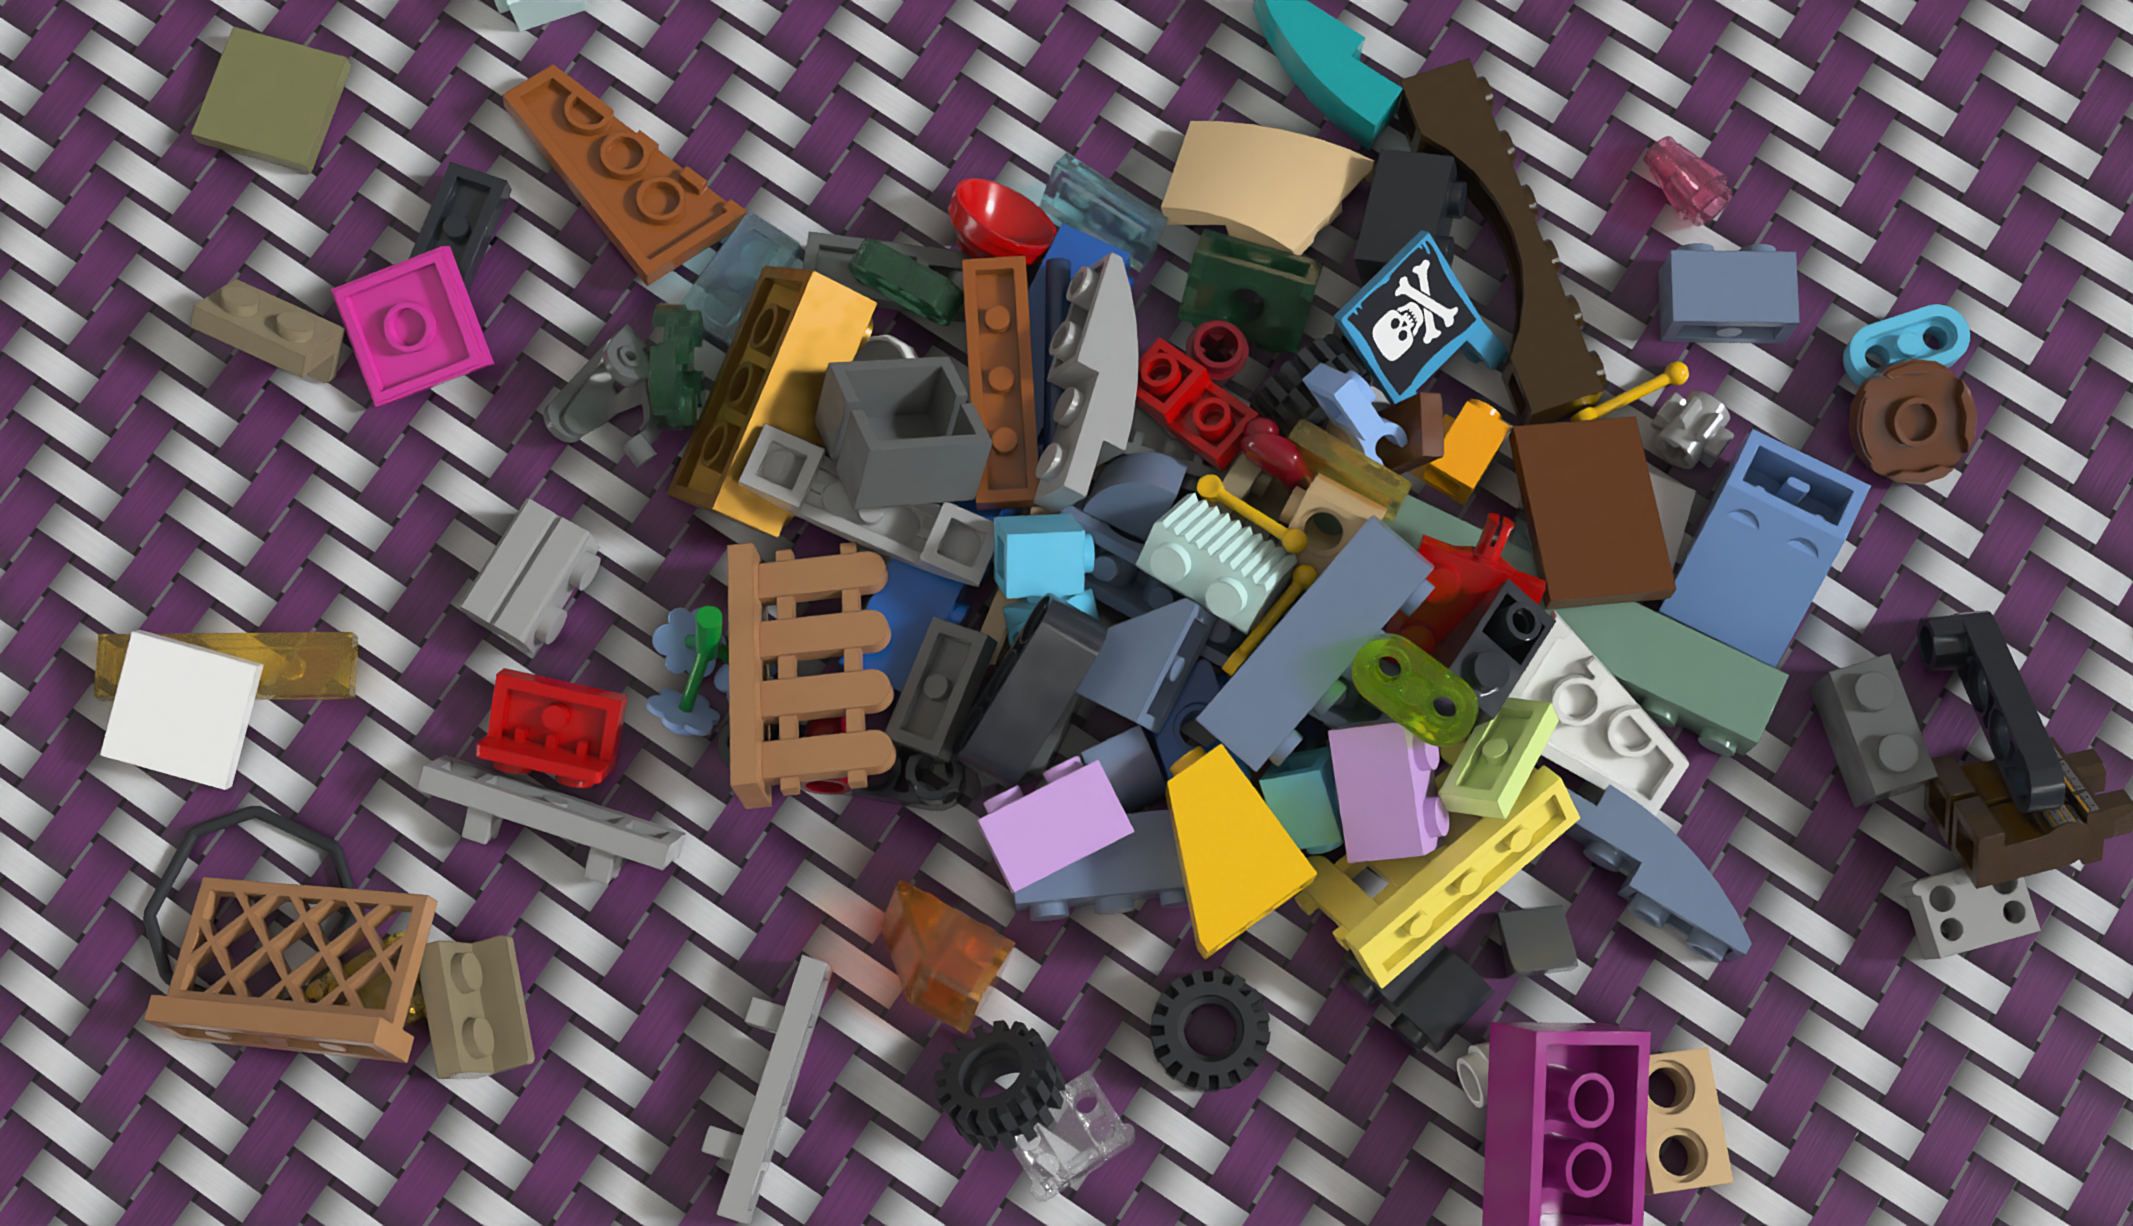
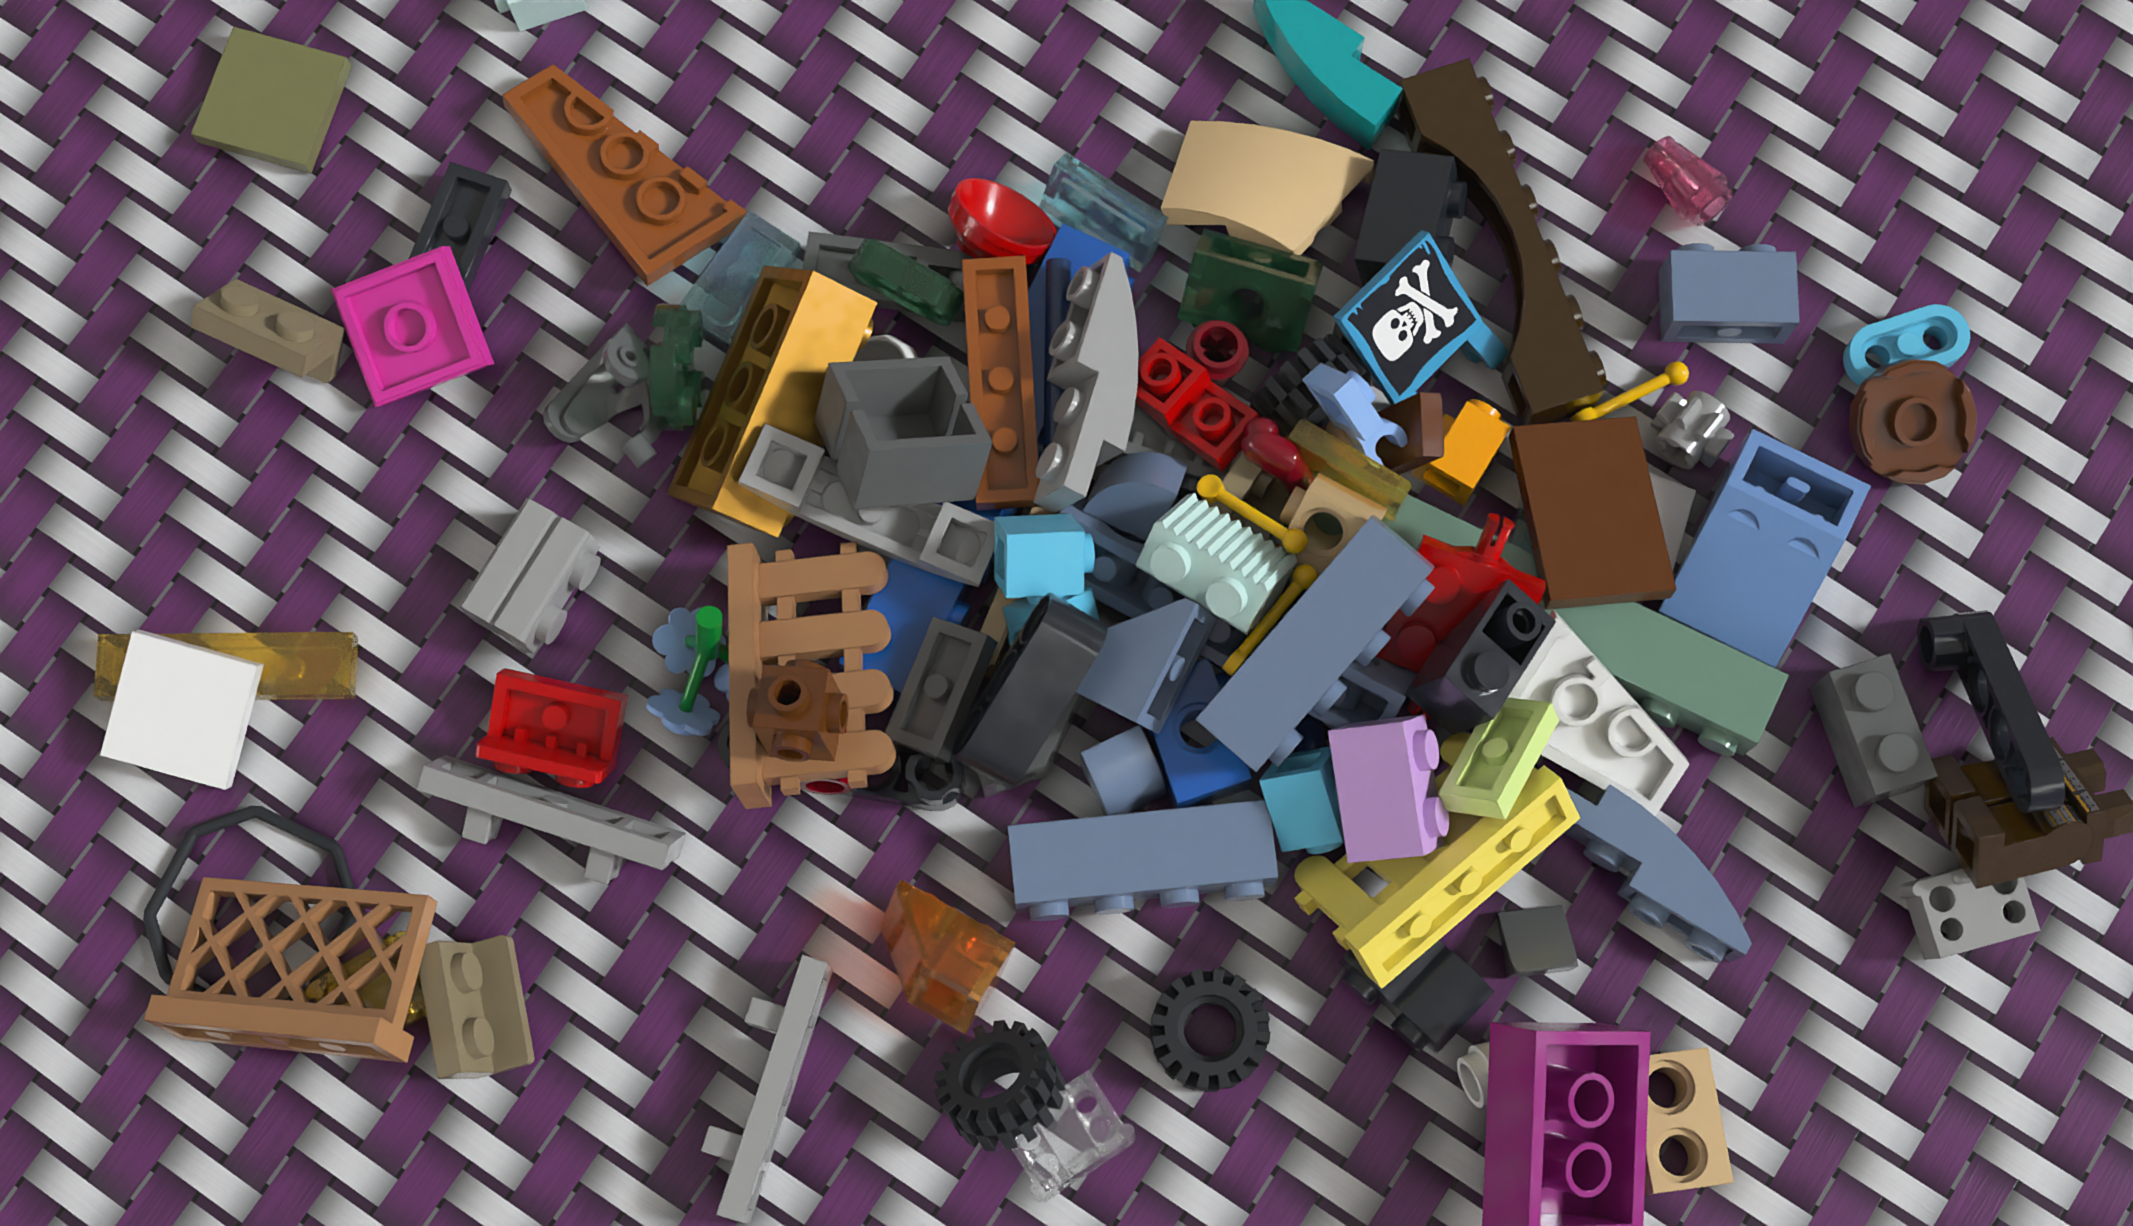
lavender brick [976,755,1135,893] -> none
yellow slope [1165,744,1317,959] -> none
clear neon green plate [1352,633,1479,747] -> none
none -> reddish brown brick [746,659,849,762]

